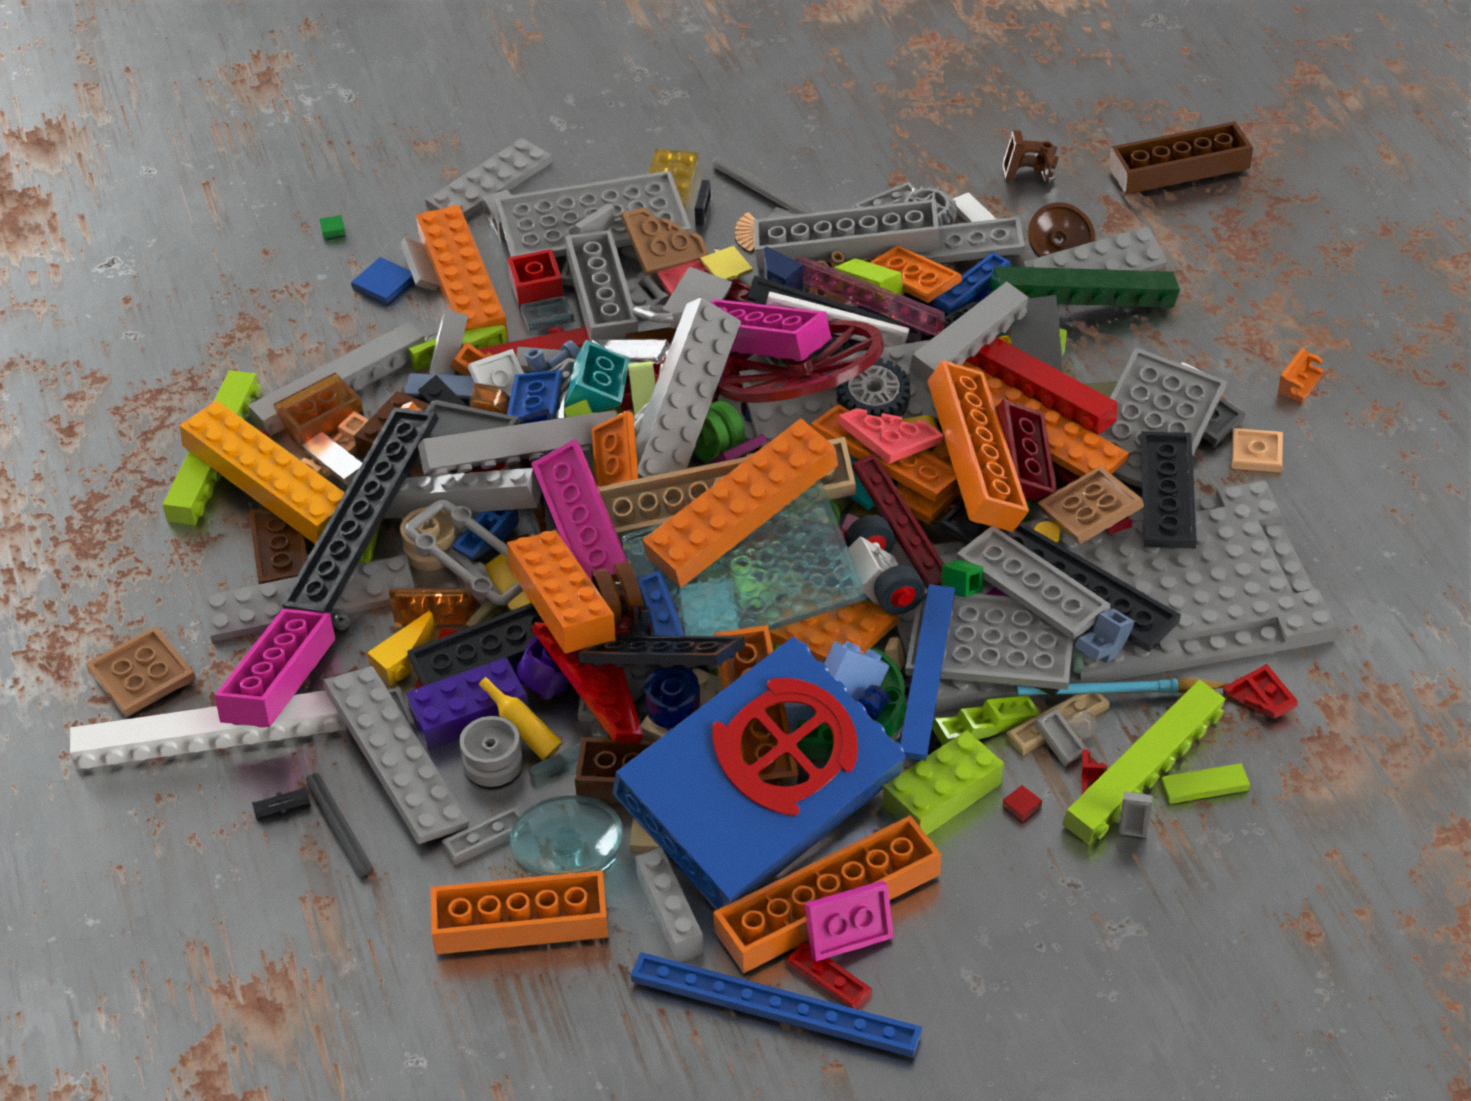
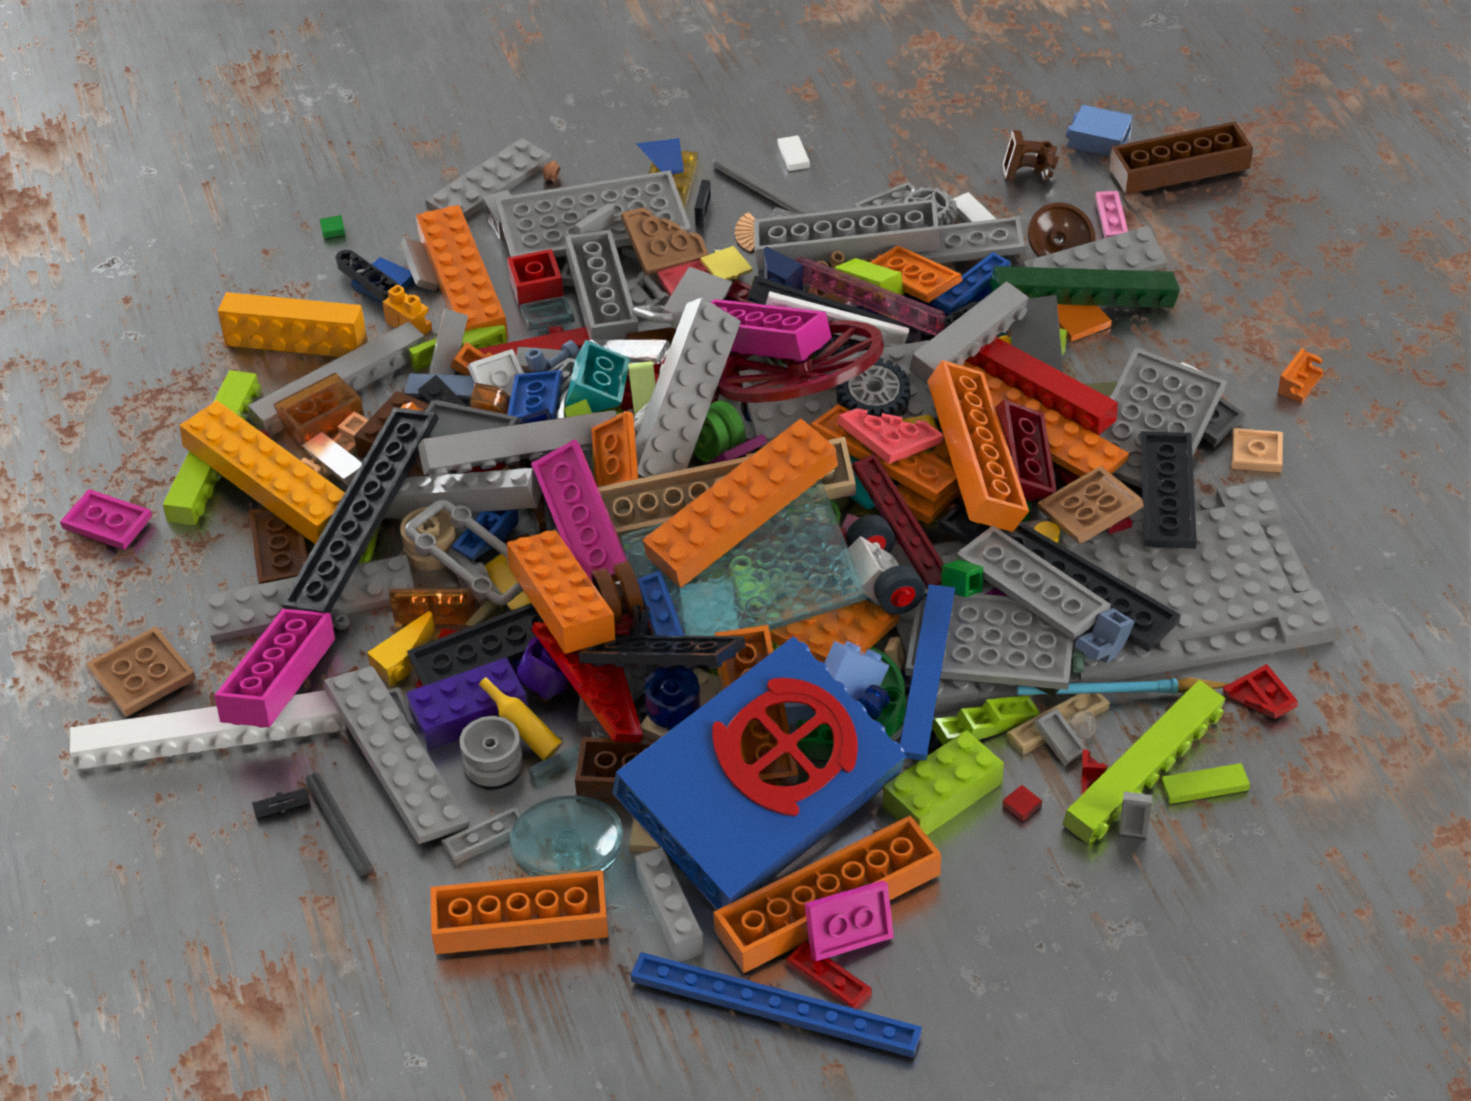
none -> dark pink plate [60,489,152,550]
none -> light orange brick [217,292,368,357]
none -> black beam [335,250,399,301]
none -> light orange hips [383,285,432,335]
none -> nougat plate [542,160,561,182]
none -> blue slope [635,138,684,174]
none -> white tile [777,135,810,171]
none -> orange tile [1057,304,1112,342]
none -> medium blue brick [1066,105,1133,156]
none -> bright pink plate [1095,191,1128,238]

